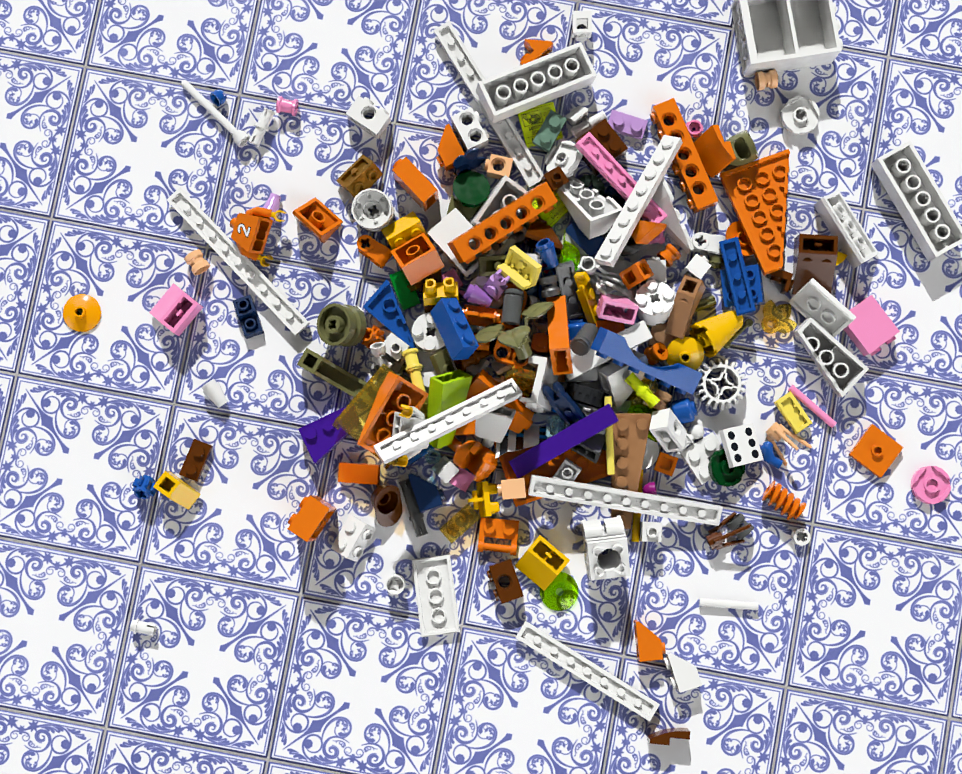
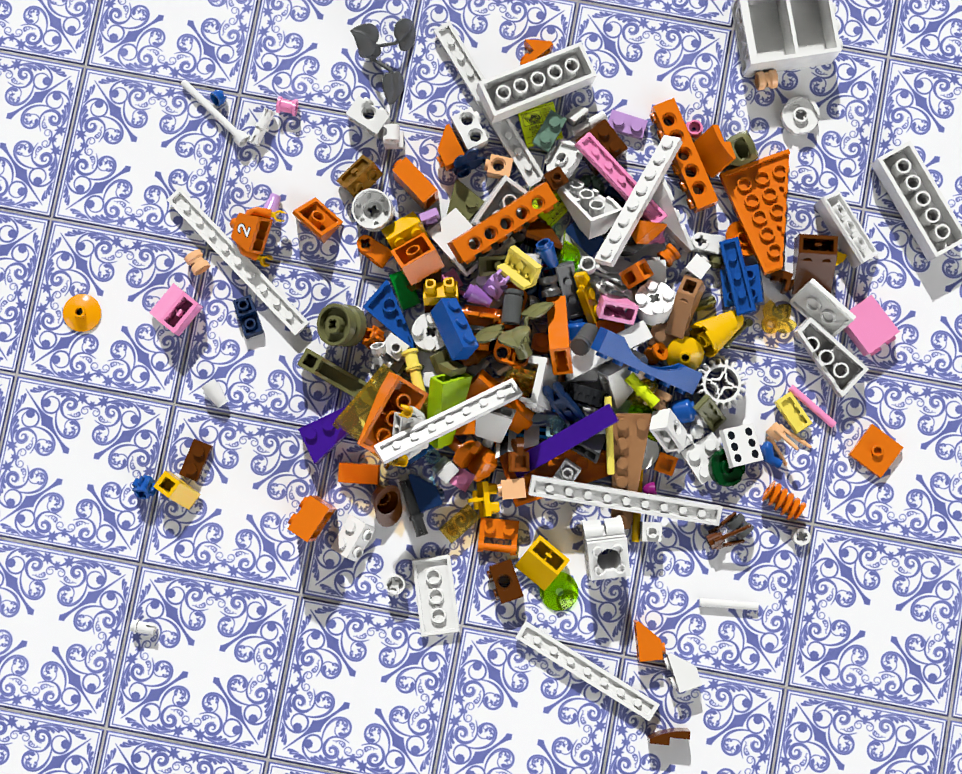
dark green tile [452,171,490,208] -> none
white brick [572,11,592,42] -> none
bright pink tile [911,466,951,504] -> none
none -> dark grey plant [350,18,416,105]
none -> white leg [383,124,404,149]
none -> lavender plate [419,207,440,227]
none -> olive tile [438,360,466,377]
none -> dark orange plate [508,438,530,472]
none -> olive plate [693,394,726,433]

